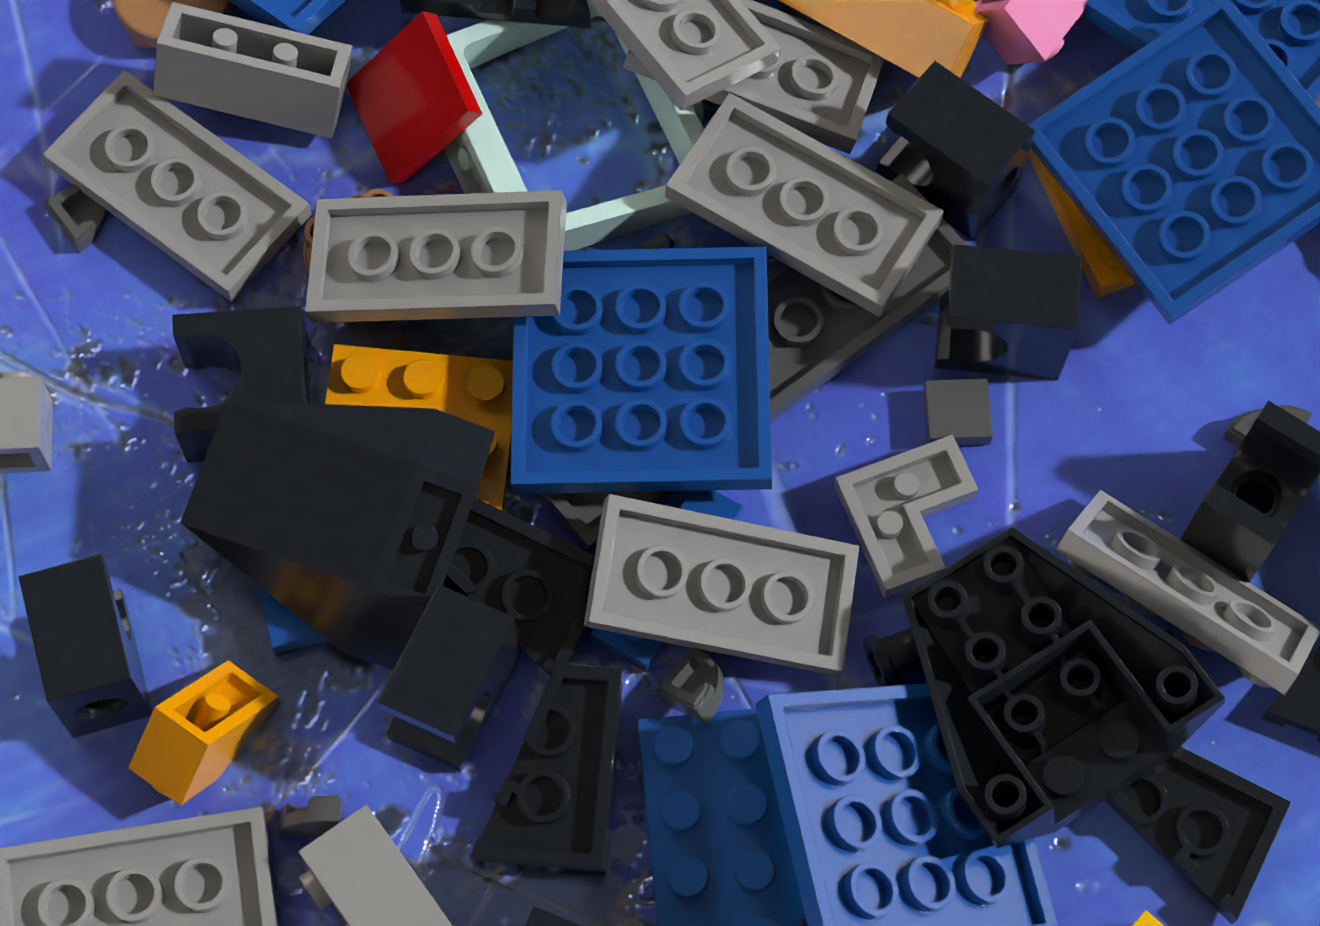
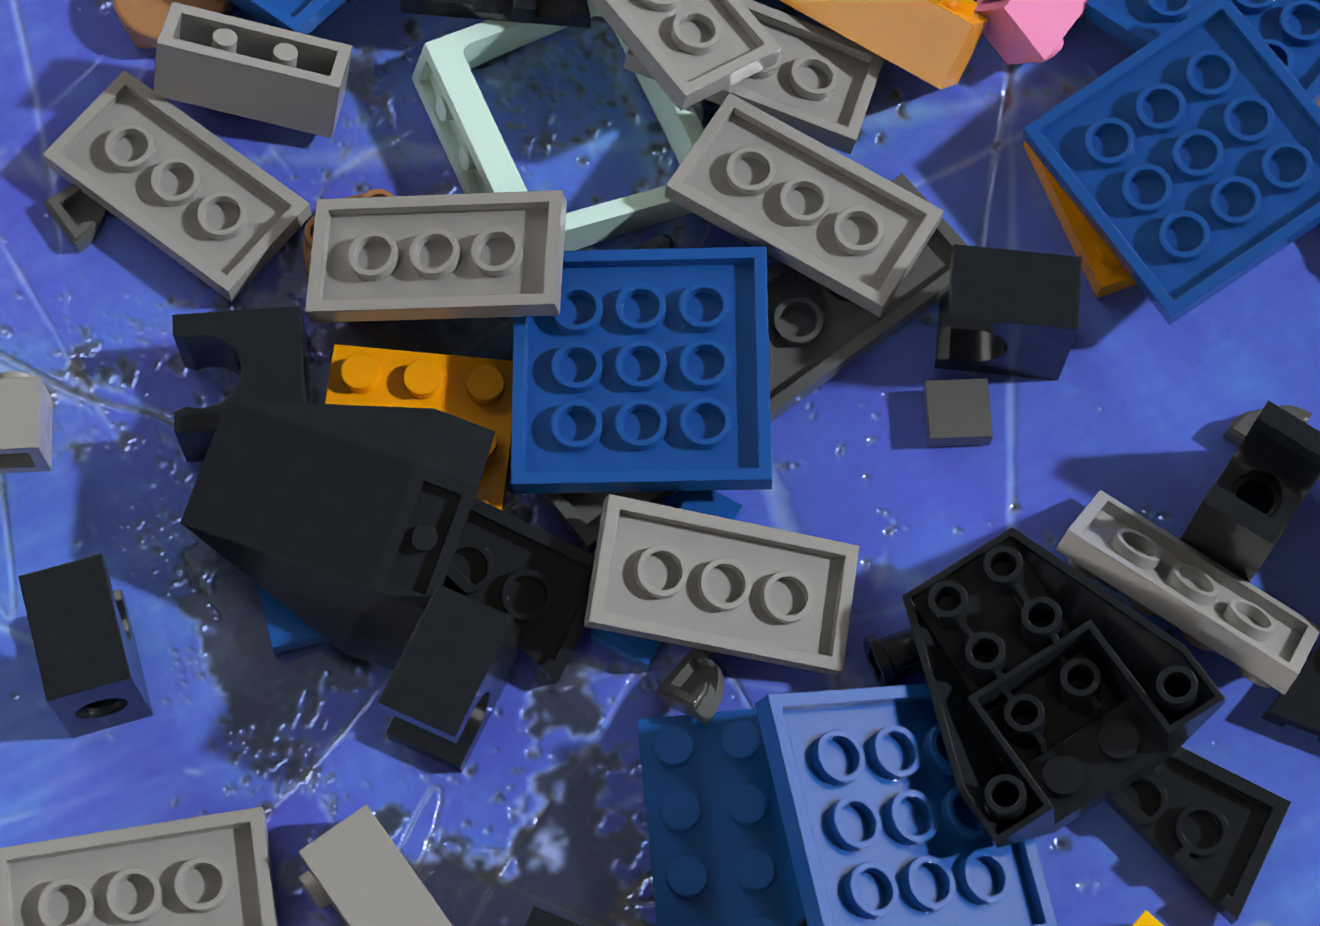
light orange slope [128,660,280,806] -> none
dark grey tile [279,795,347,836] -> none
red tile [347,11,482,184] -> none
black wing [469,664,624,872] -> none
light grey plate [834,434,978,599] -> none
black piece [876,61,1035,241] -> none

